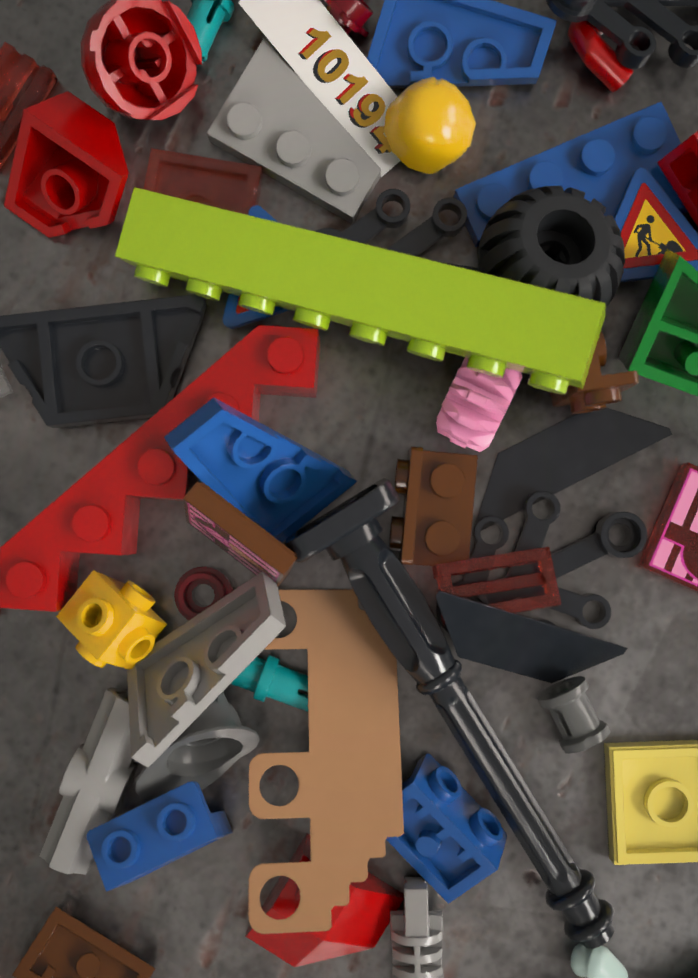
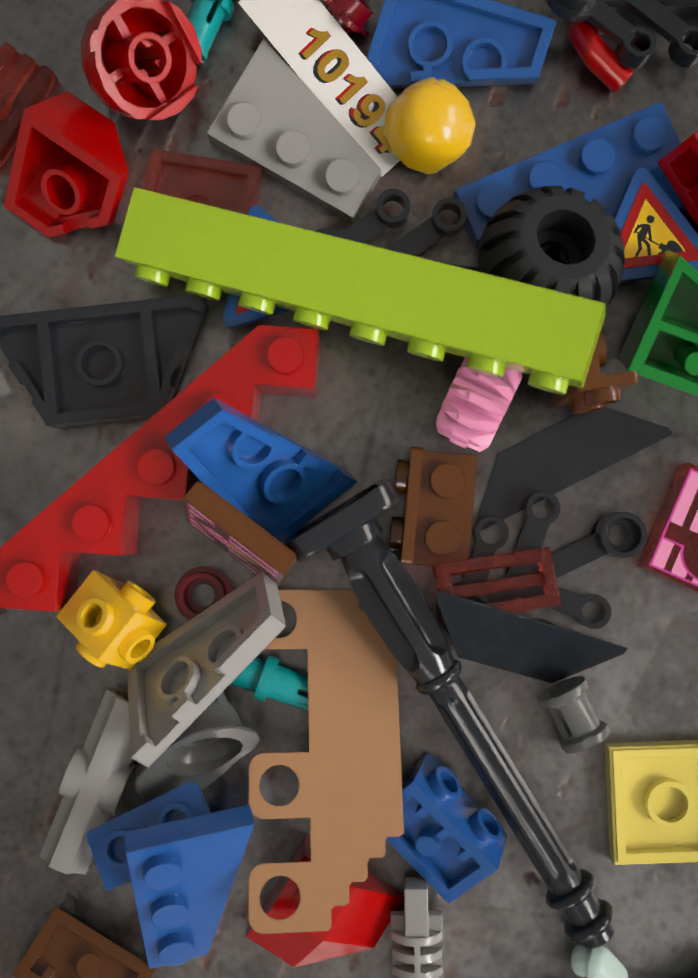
none -> blue wing [124,804,254,969]

